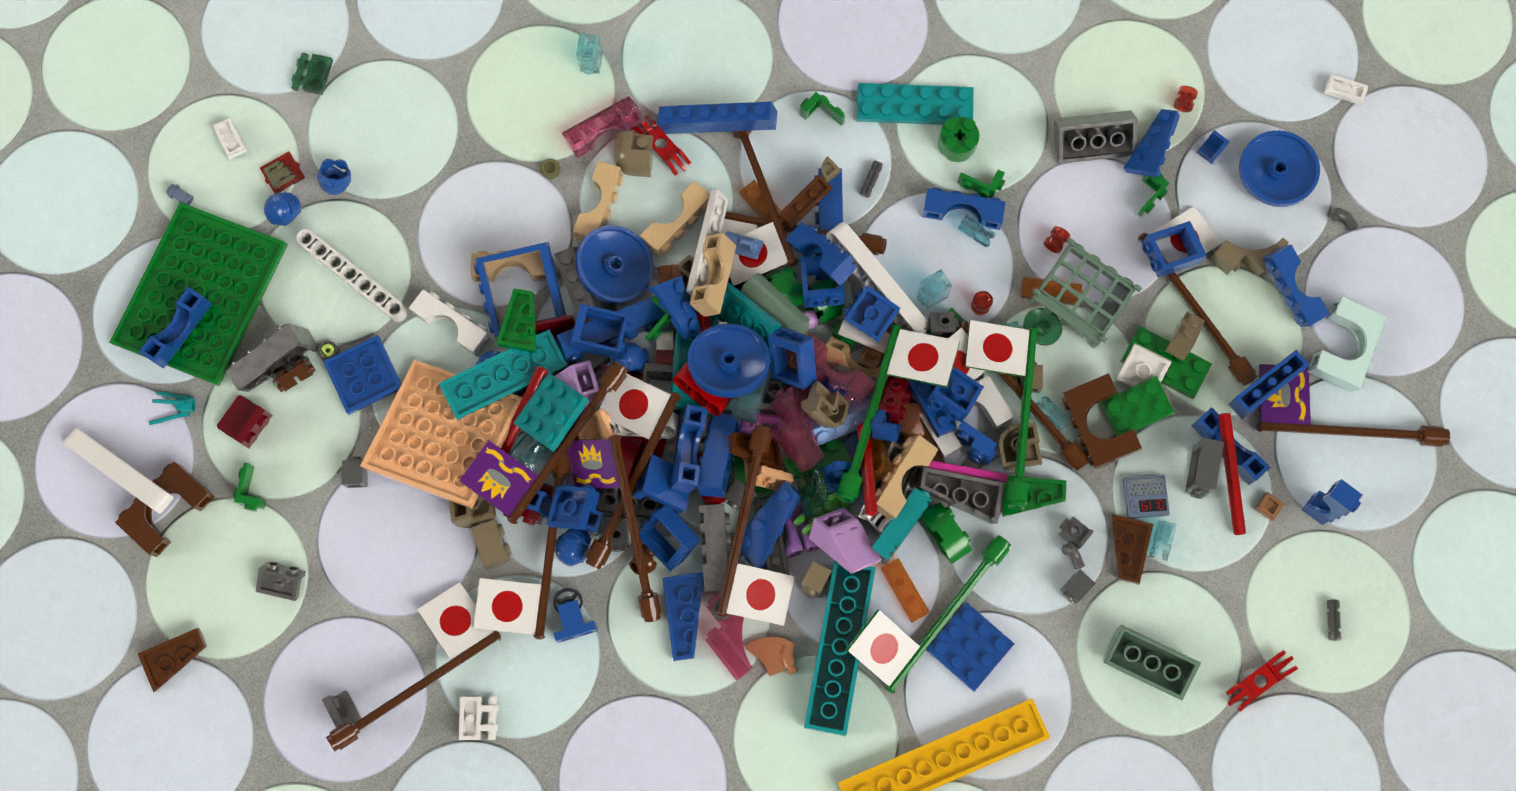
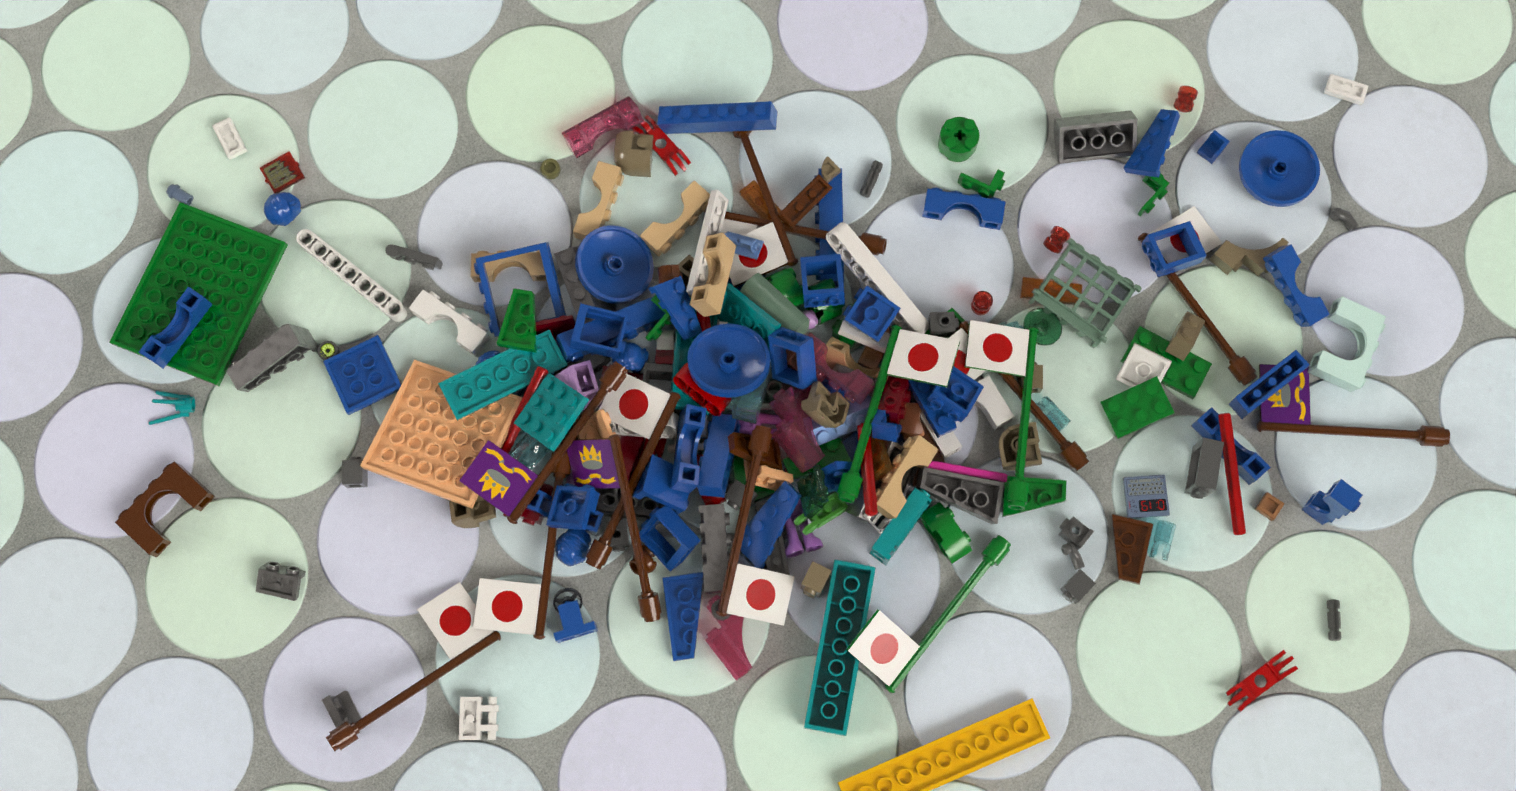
white beam [63,427,174,514] -> none
reddish brown wing [138,628,207,692] -> none
dark red bracket [217,395,273,449] -> none
green bracket [233,463,266,512] -> none
reddish brown hinge [272,358,316,392] -> none
clear green plate [291,53,333,95] -> none
blue hair [317,159,351,195] -> none
dark tan brick [471,519,512,569] -> none
clear light blue brick [576,33,603,75] -> none
nougat arm [746,637,798,676] -> none
blue arch [785,222,857,286] -> none
green bracket [800,92,845,126] -> none
lavender slope [809,507,881,574] -> none
teal plate [857,83,974,125] -> none
clear orange tile [881,558,930,623] -> none
clear light blue brick [917,269,952,309] -> none
blue plate [926,602,1015,692] -> none
blue plate [955,421,997,466] -> none
clear light blue hinge [957,215,996,247] -> none
reddish brown arch [1062,373,1143,469] -> none
sand green brick [1103,624,1201,700] -> none
none -> dark grey hinge [385,244,443,270]

